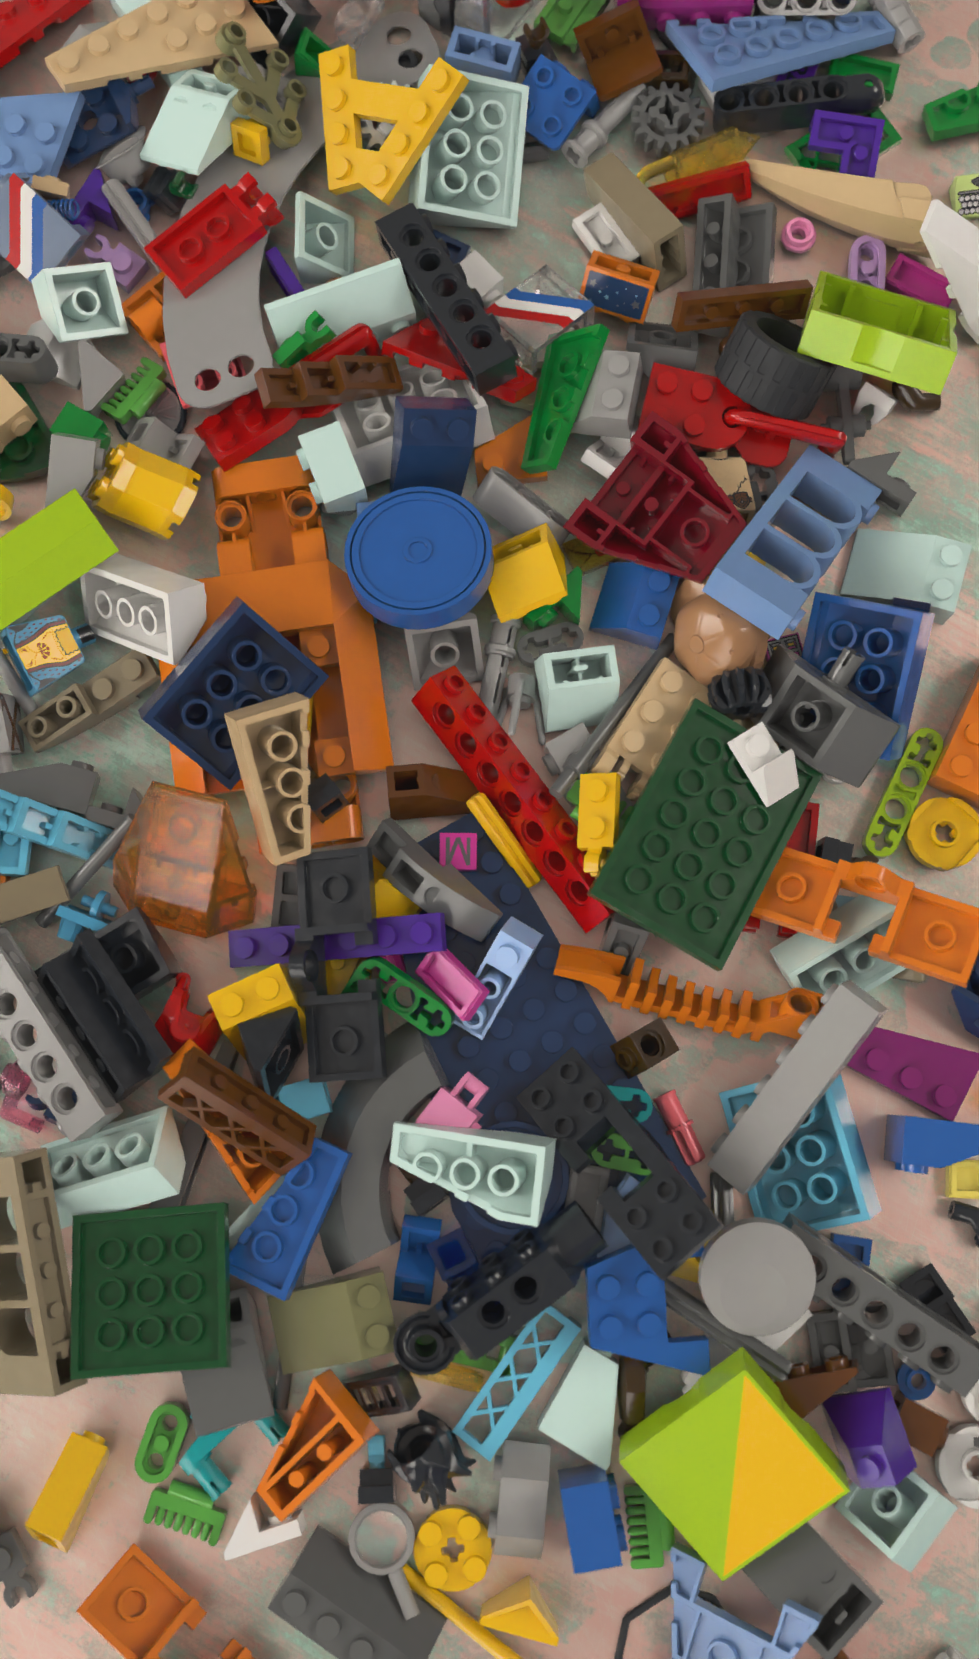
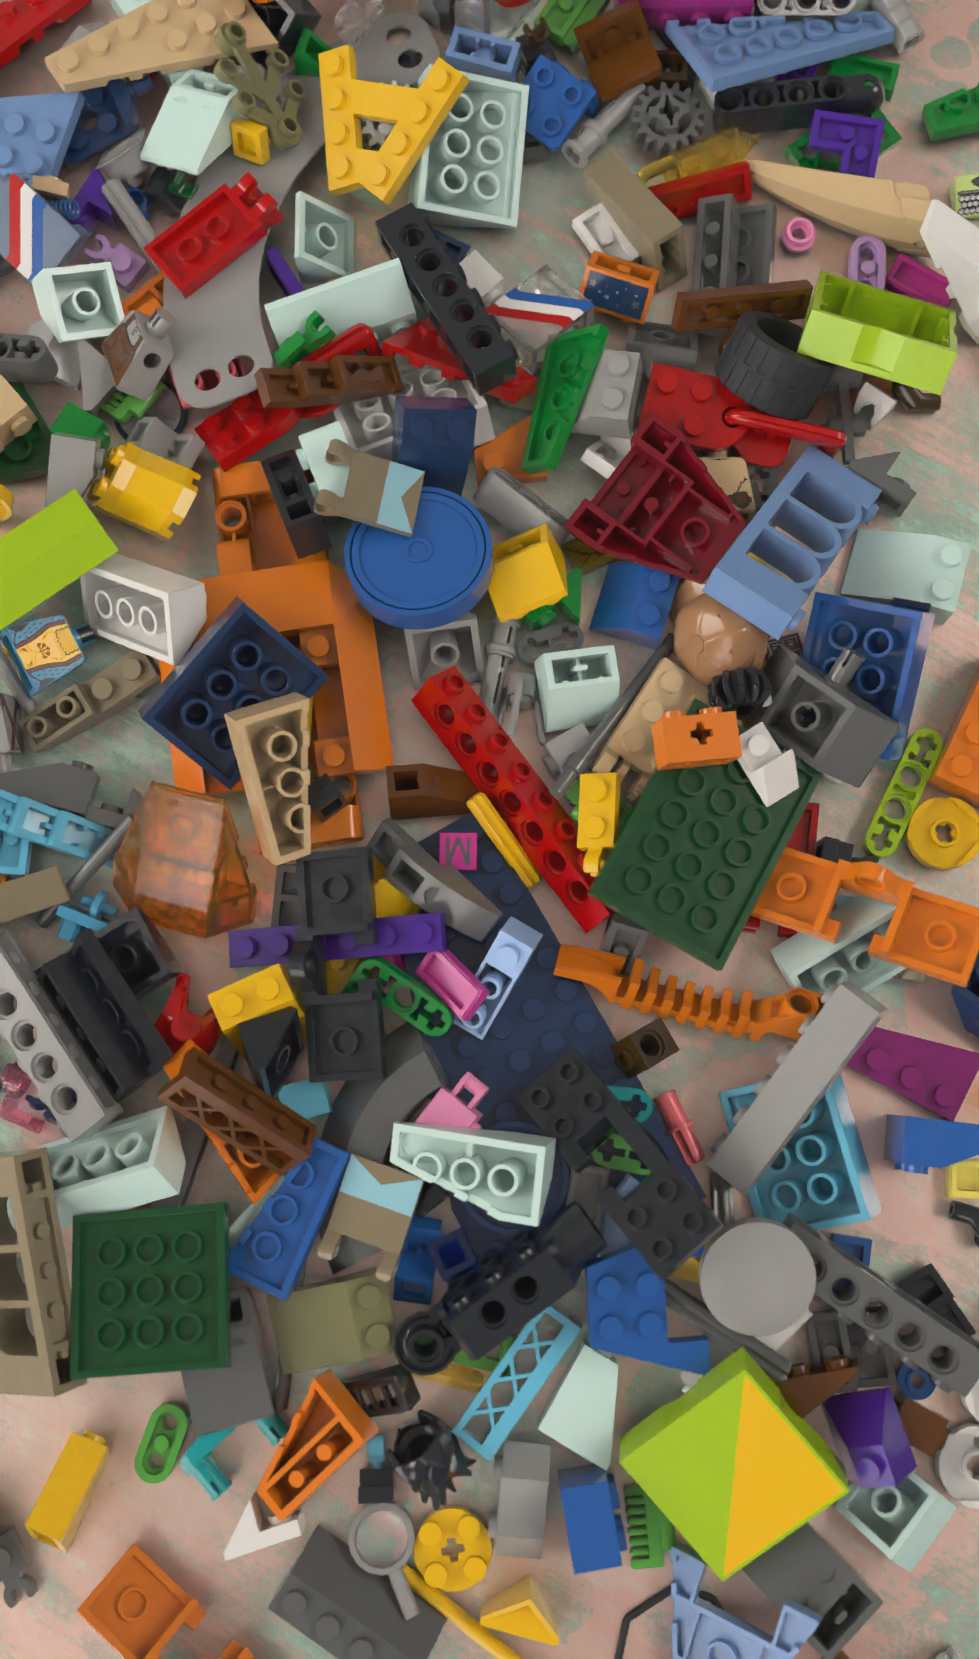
bright green piece [143,1479,227,1546] -> none
dark brown arm [617,1331,672,1438] -> none
none -> light grey torso [101,307,175,401]
none -> black slope [260,449,332,560]
none -> dark tan flag [313,439,425,537]
none -> dark tan flag [317,1153,425,1282]
none -> orange brick [651,707,742,771]

